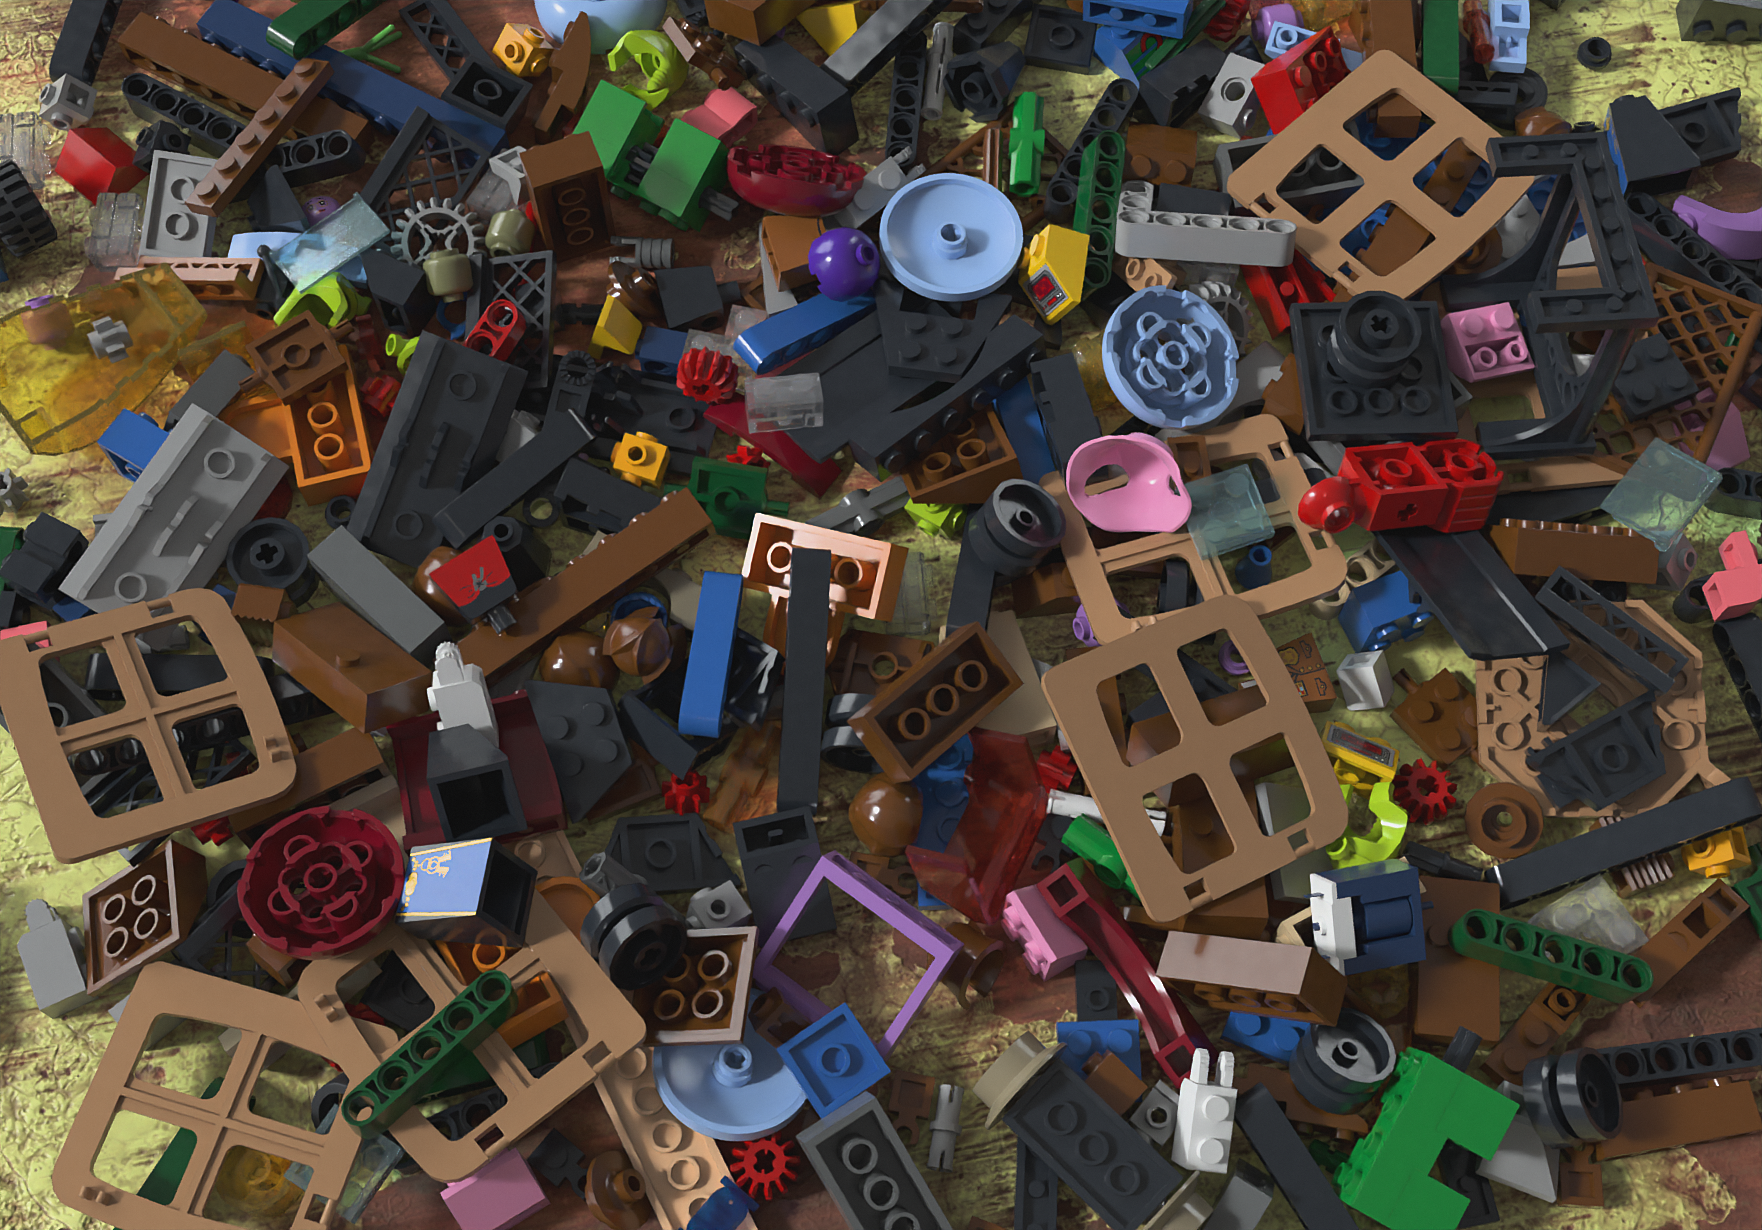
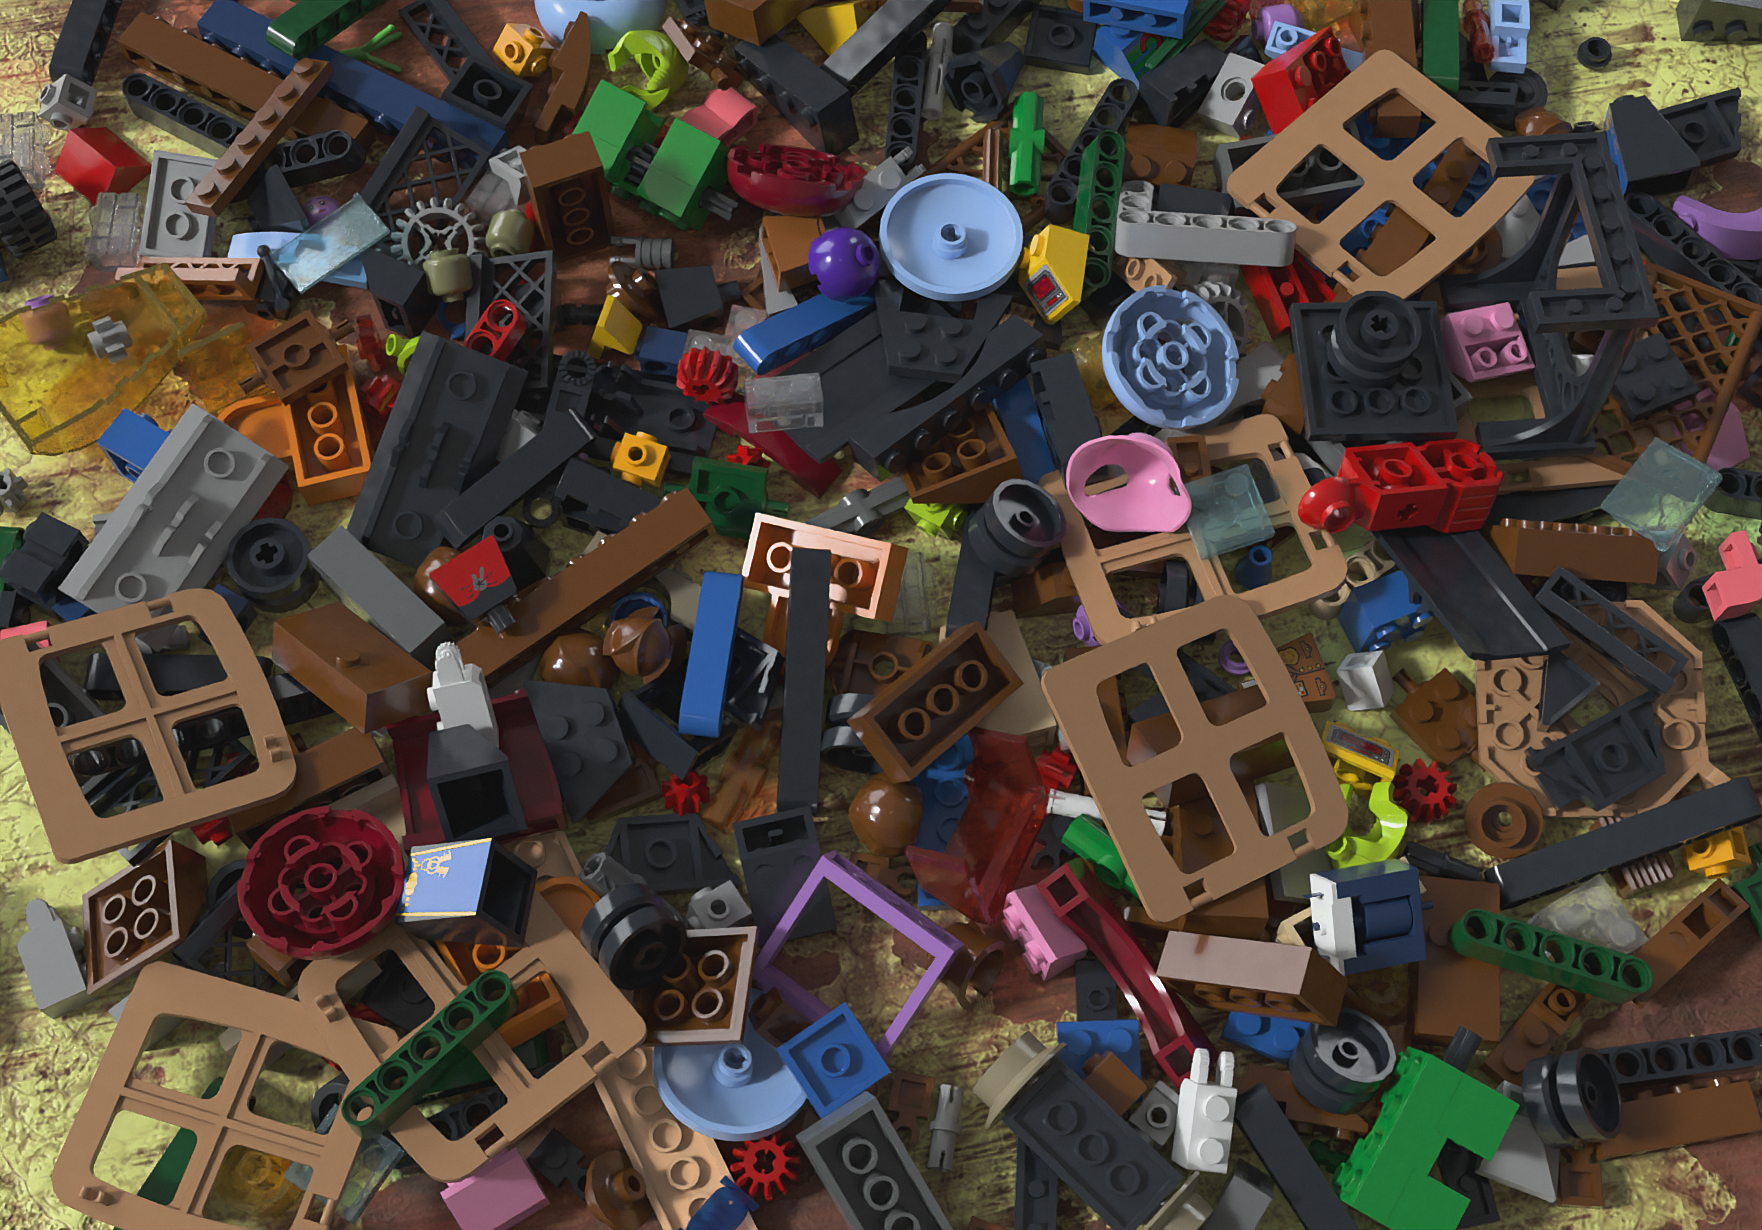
black brick [132,119,192,174] -> none
dark grey slope [163,349,255,432] -> none
reddish brown brick [231,583,299,648] -> none
lime piece [274,271,372,329] -> none
black plate [325,495,357,530] -> none

